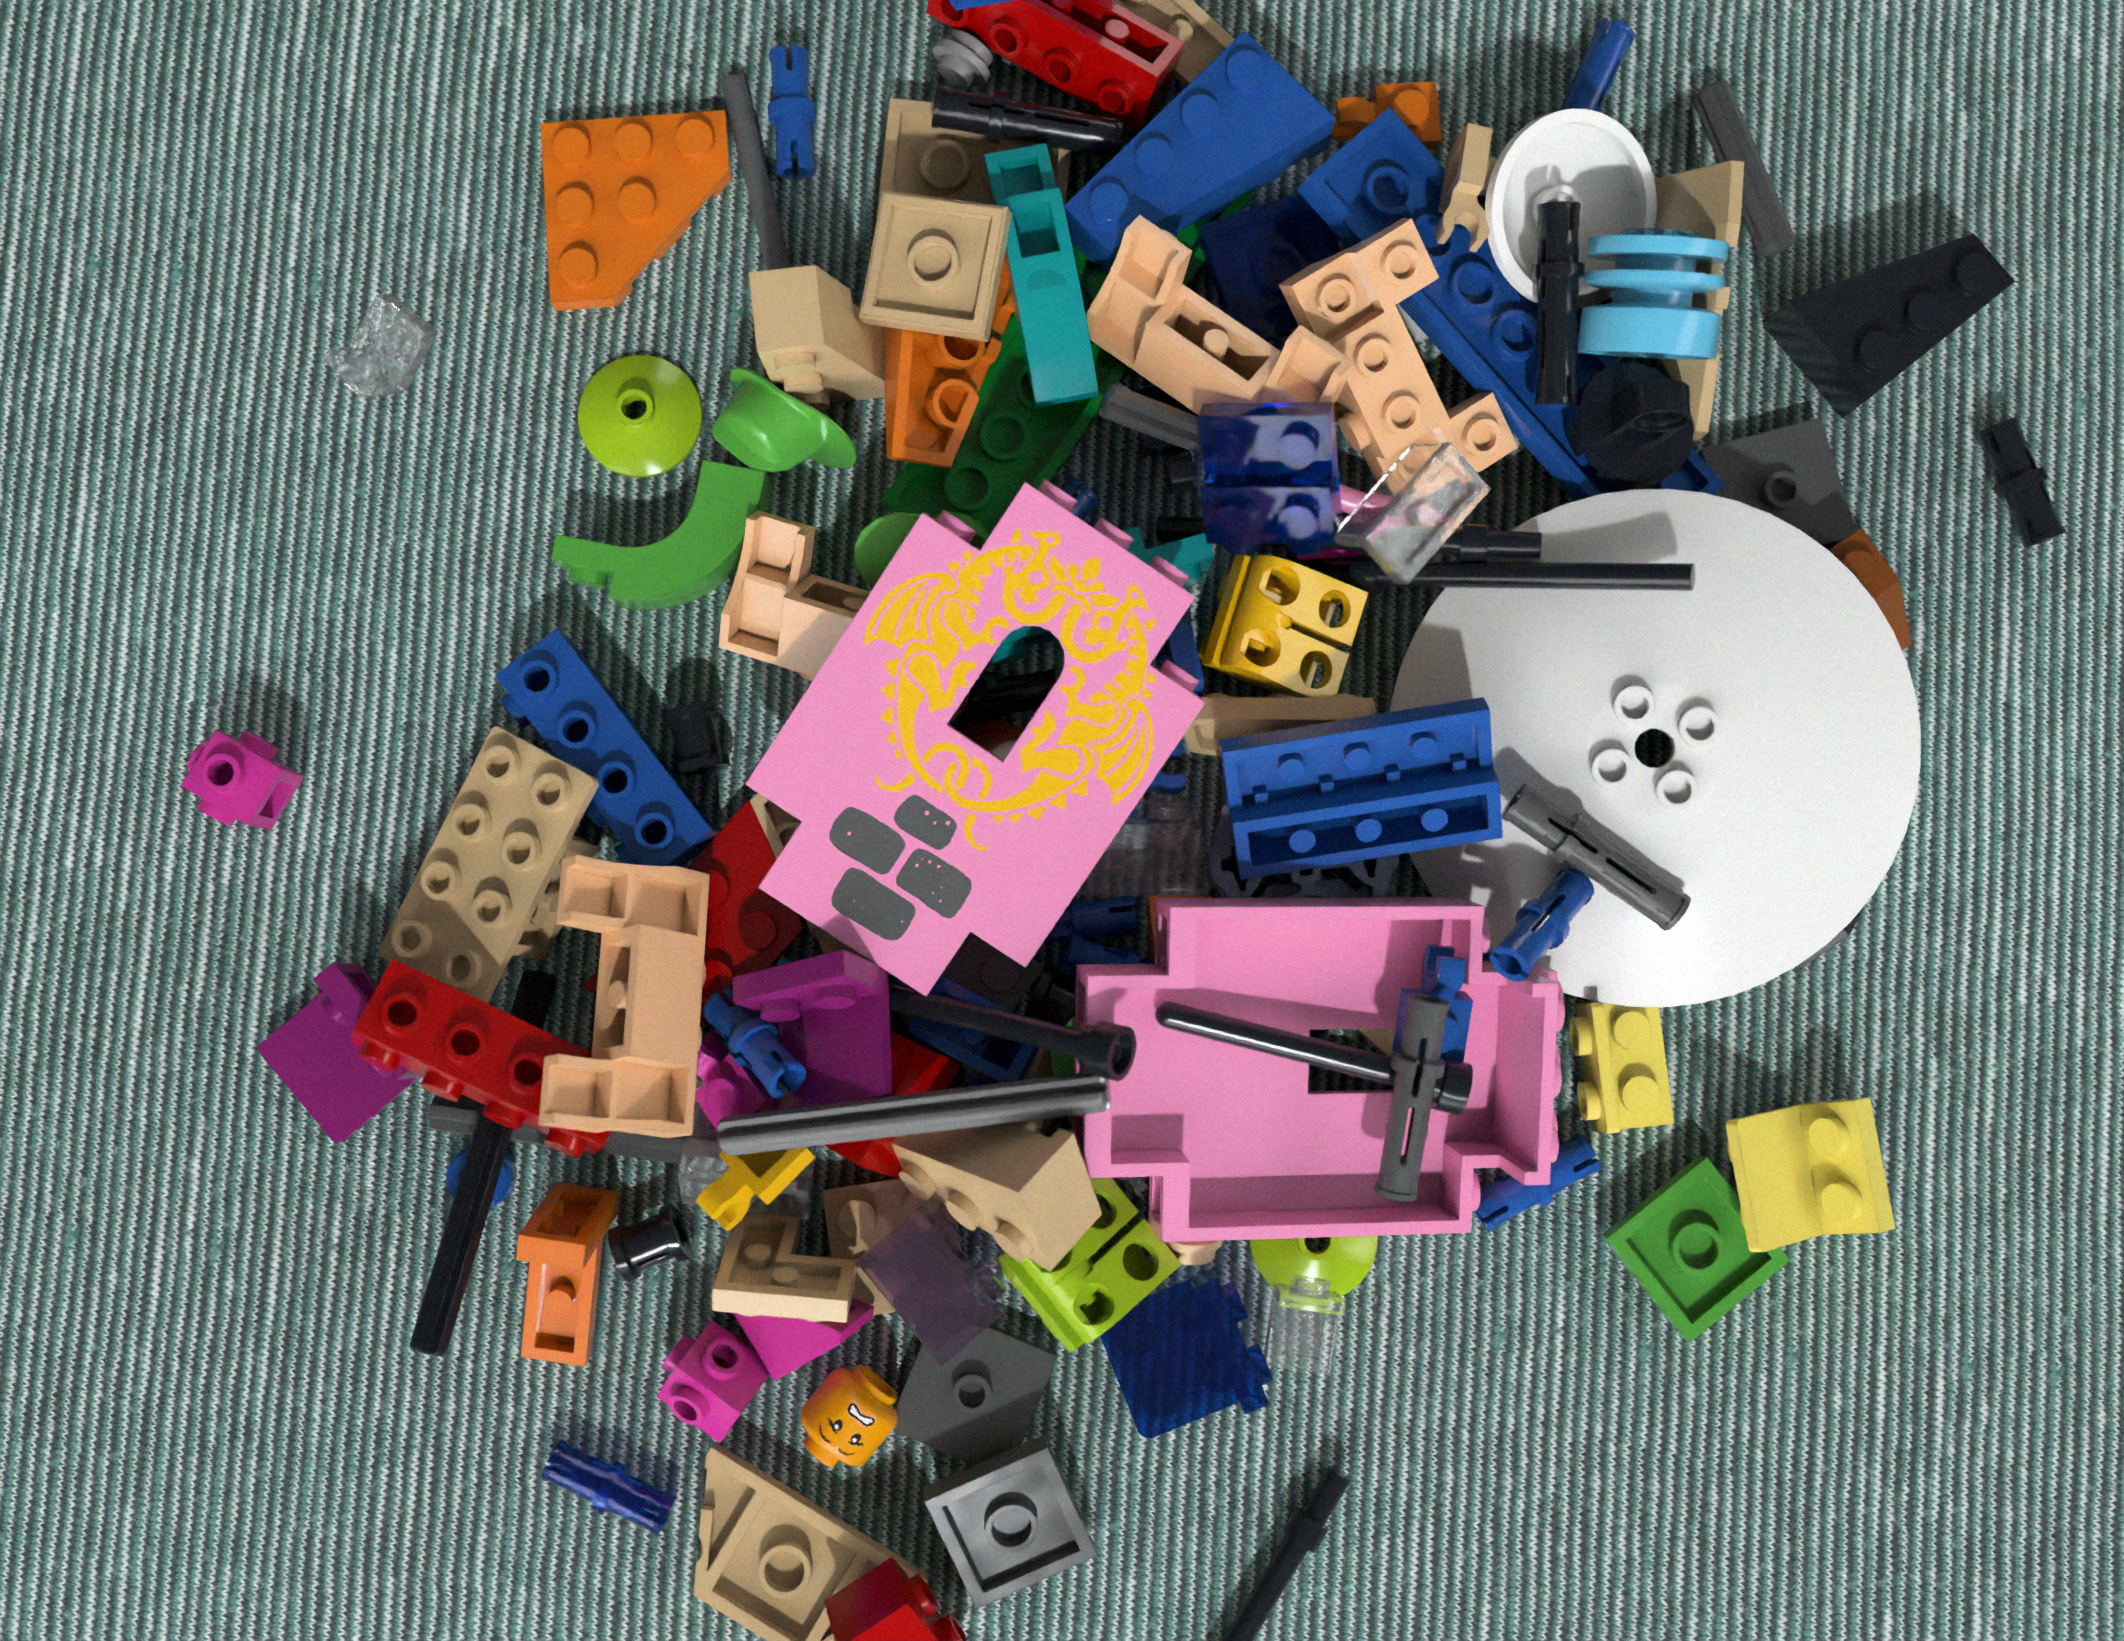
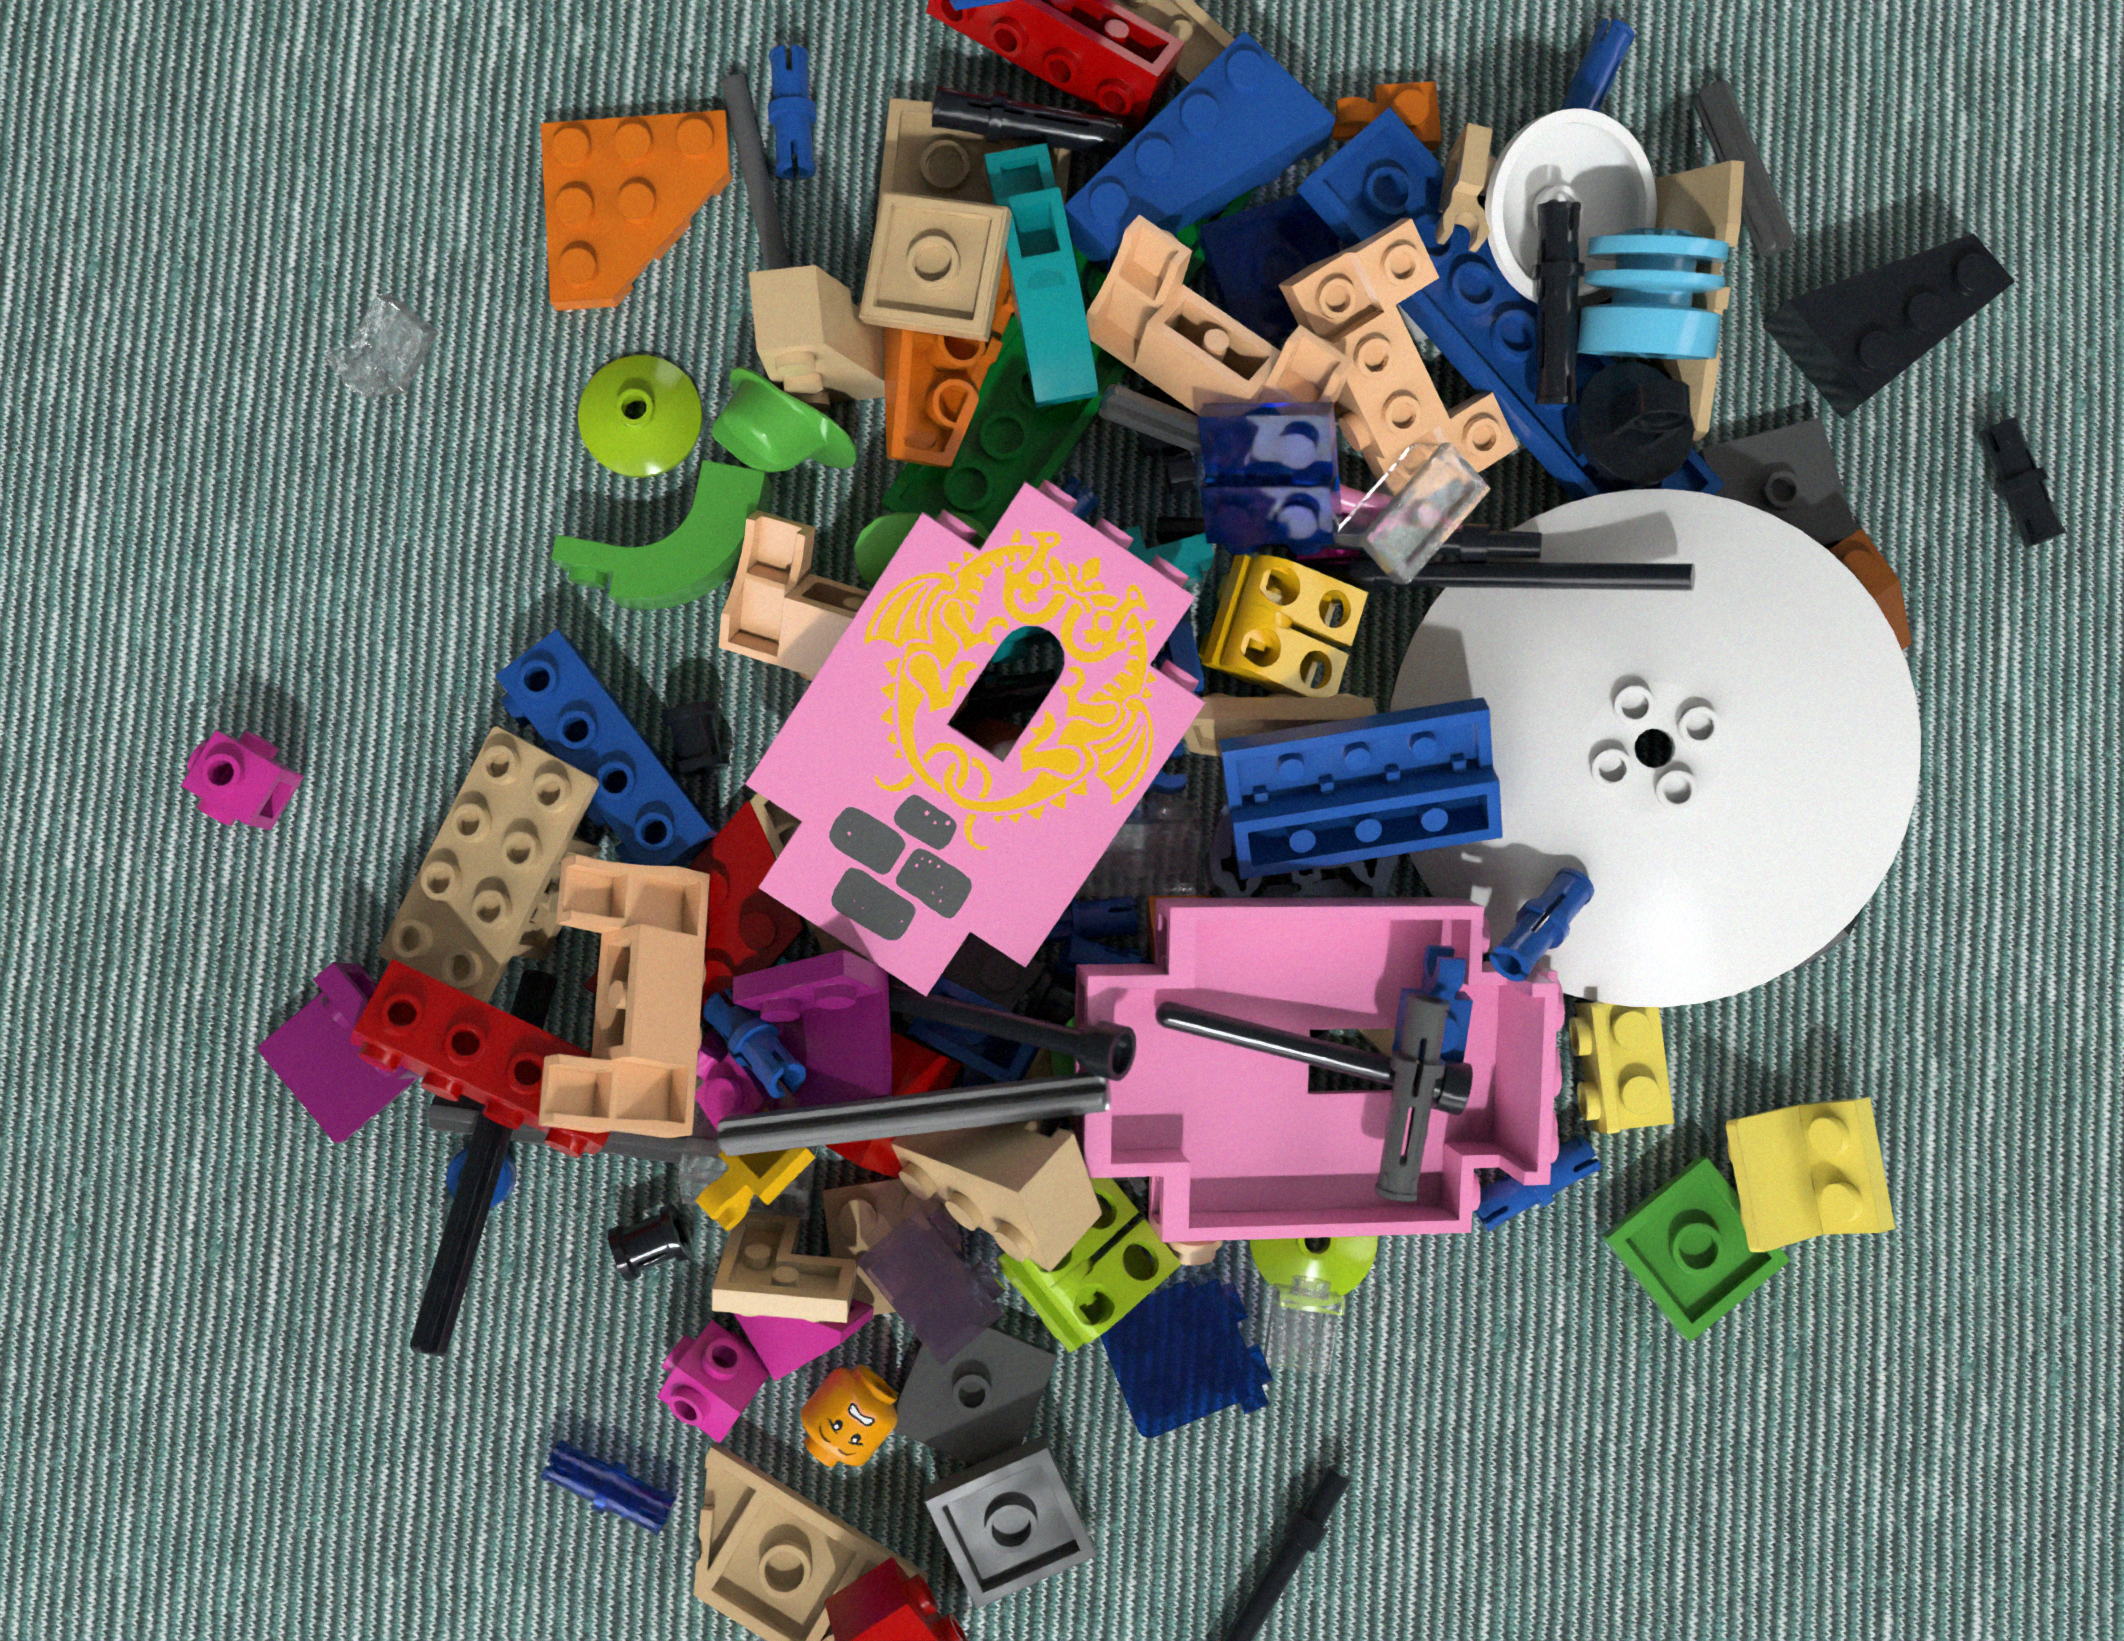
orange bracket [516,1182,619,1367] -> none
light grey plate [933,30,993,89] -> none
dark grey pin [1501,783,1691,932] -> none

